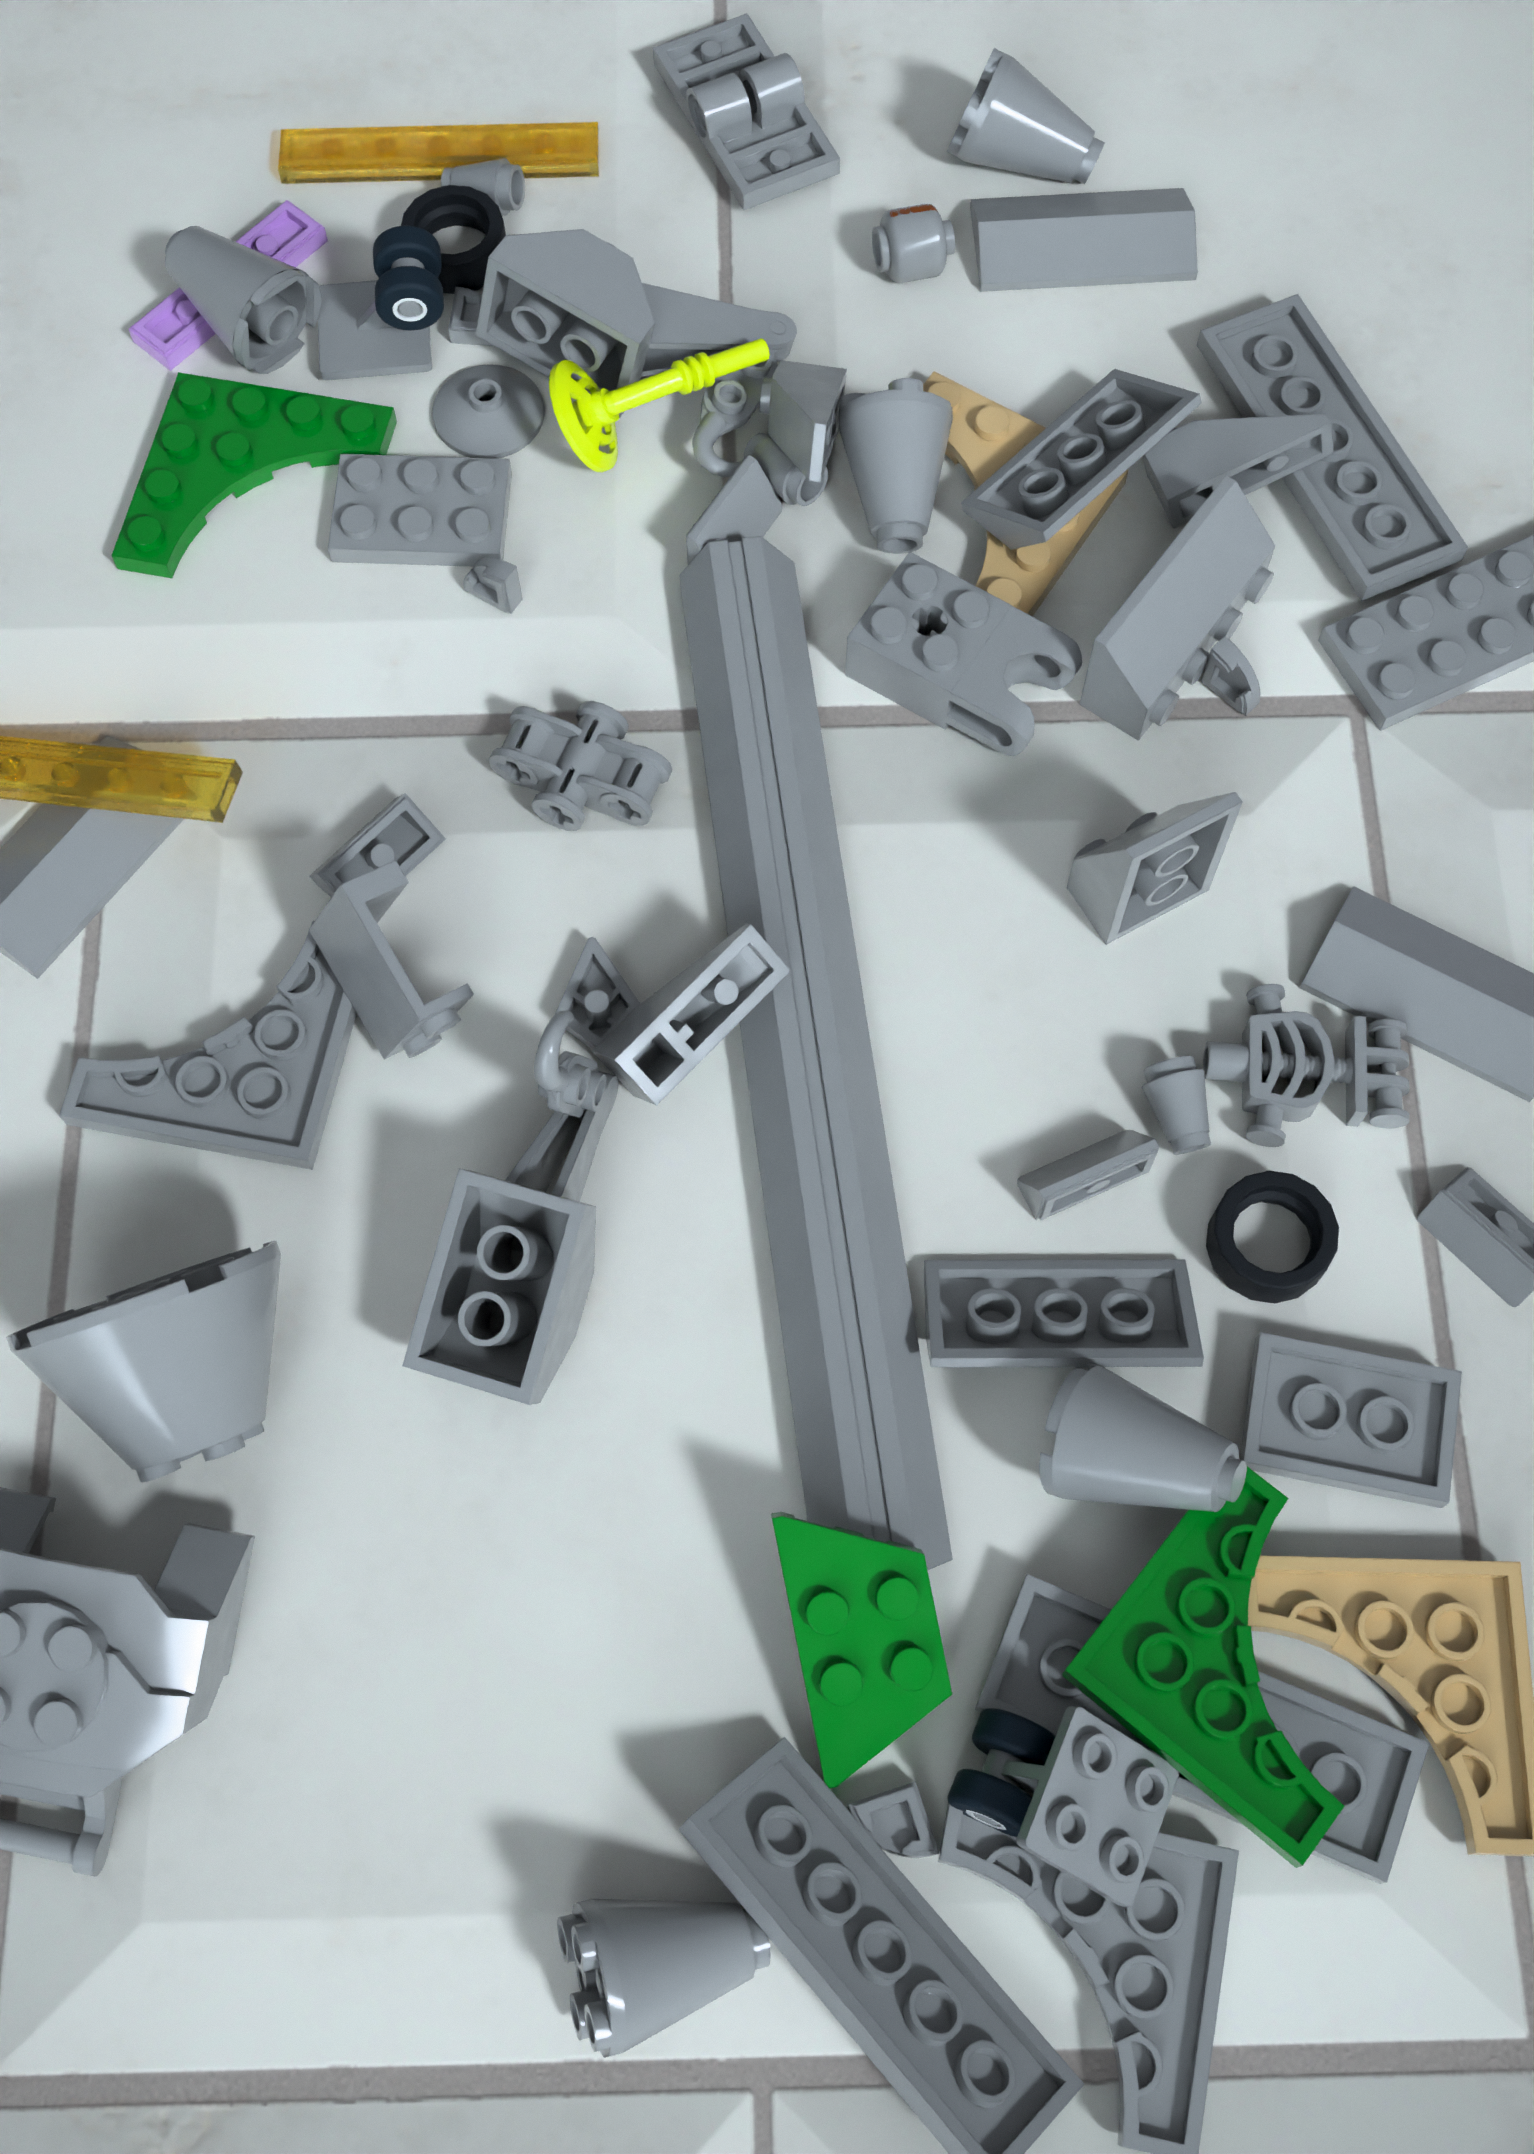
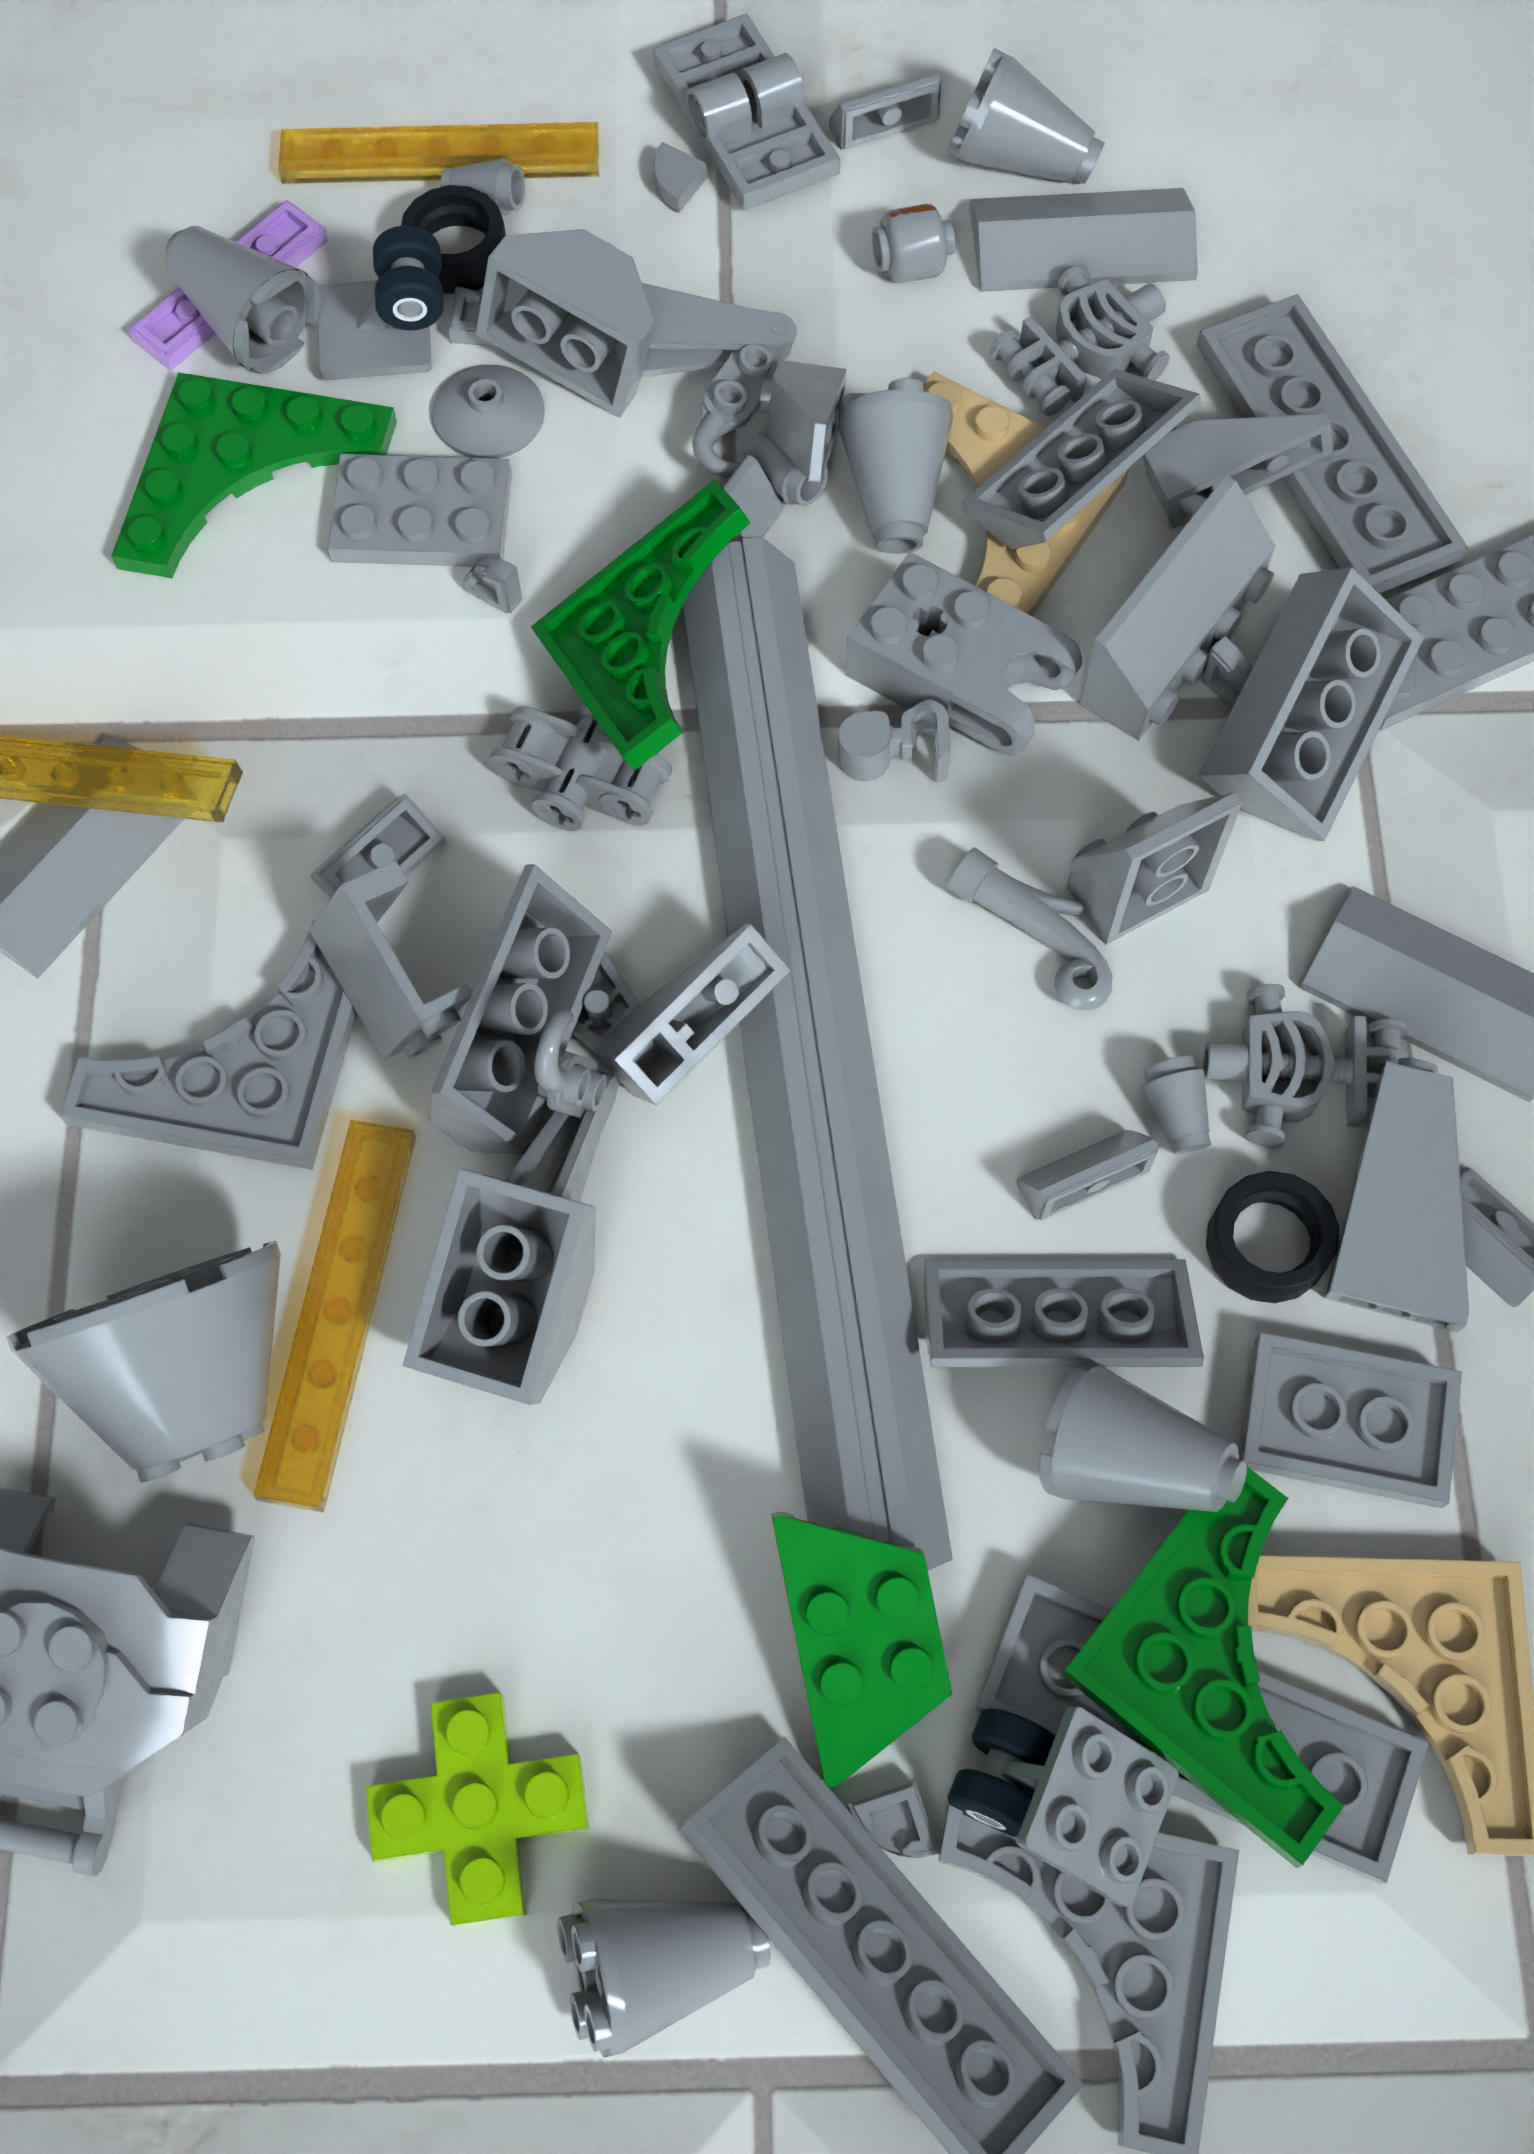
neon yellow dish [549,338,770,473] -> none
none -> clear yellow tile [253,1120,416,1513]
none -> lime plate [366,1692,589,1927]
none -> light grey slope [429,864,612,1154]
none -> green plate [531,479,751,771]
none -> light grey tile [654,142,708,213]
none -> light grey slope [829,74,942,150]
none -> light grey leg [838,699,950,782]
none -> light grey plant [947,847,1113,1010]
none -> light grey piece [990,265,1170,416]
none -> light grey slope [1198,567,1424,841]
none -> light grey slope [1325,1058,1469,1333]

